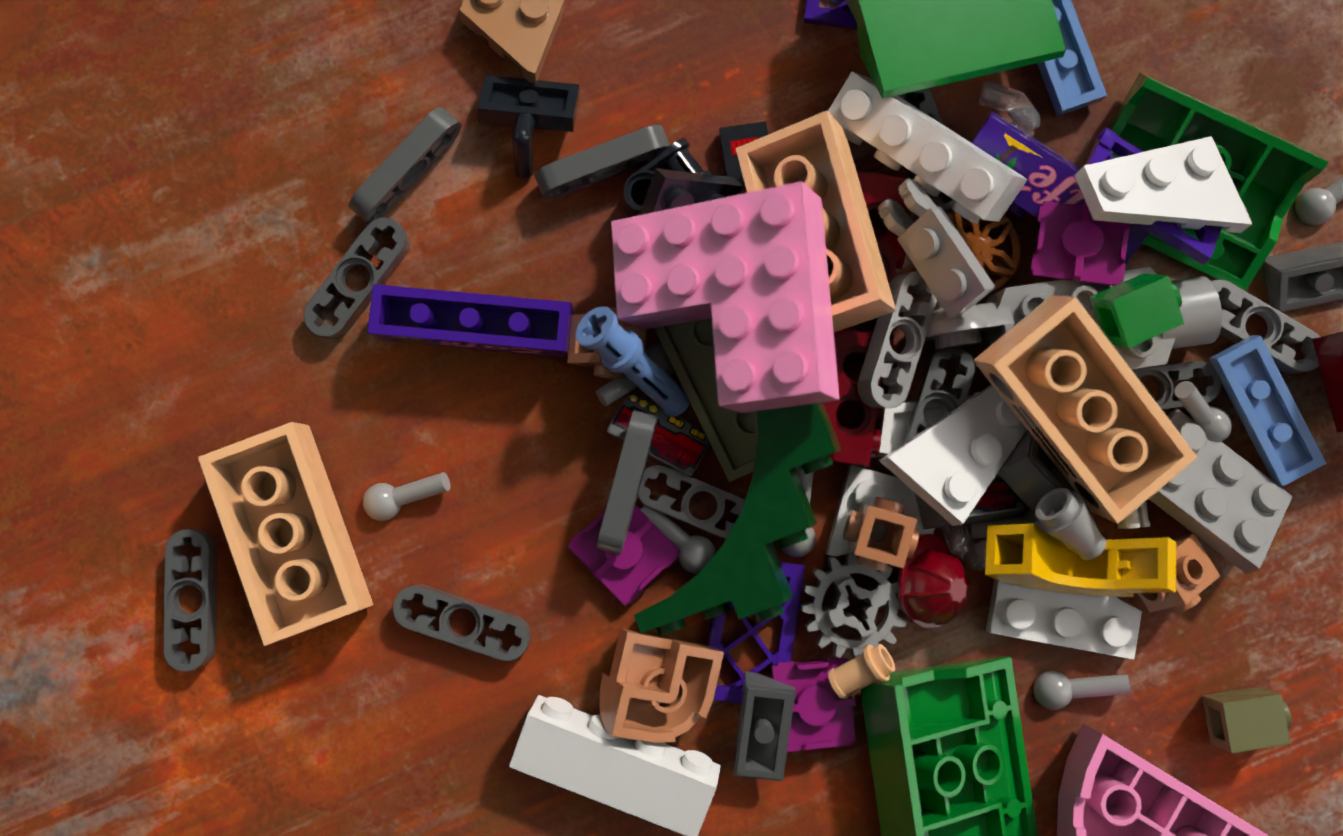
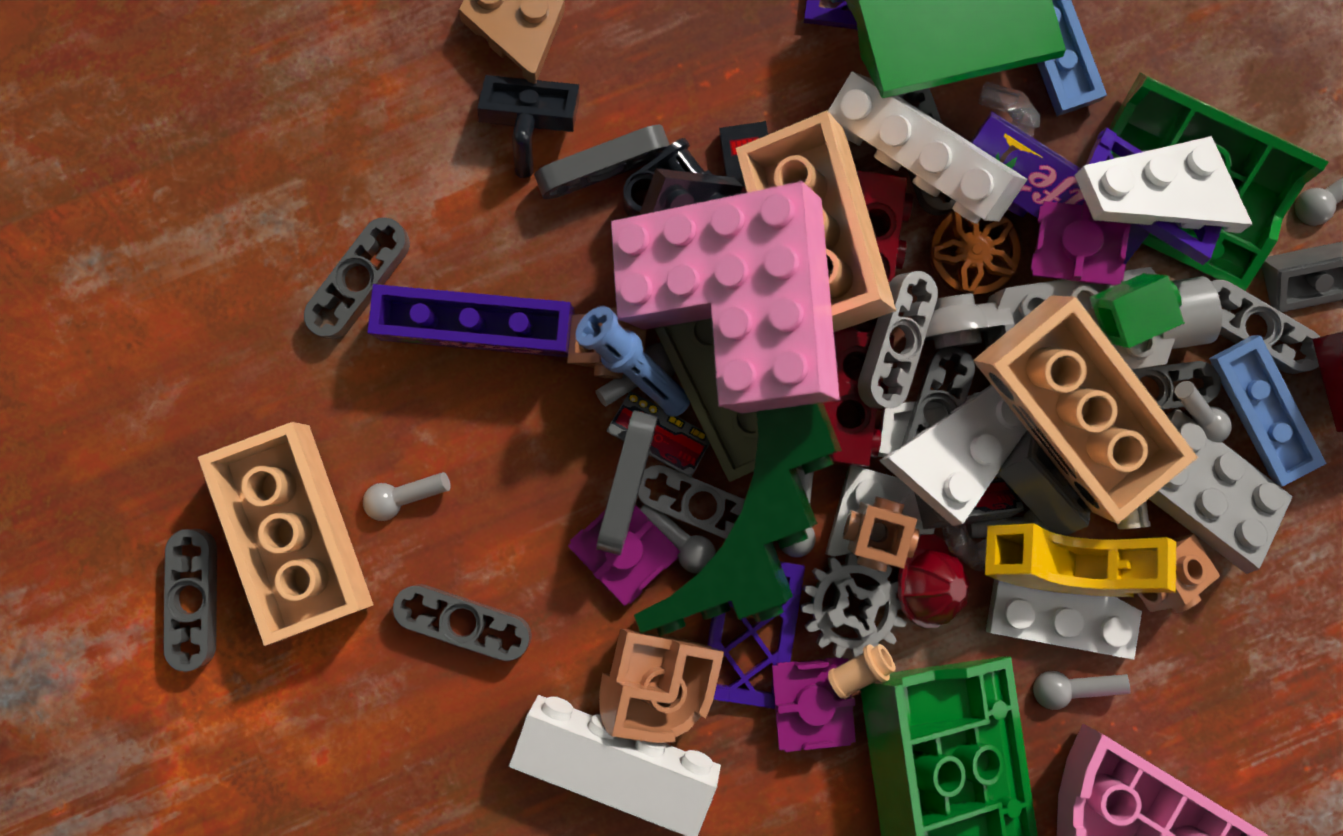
dark grey beam [349,107,462,225] -> none
dark grey slope [733,671,796,781] -> none
light grey hinge [878,178,995,319] -> none
light grey cone [1035,488,1106,560] -> none
olive brick [1202,687,1291,753] -> none

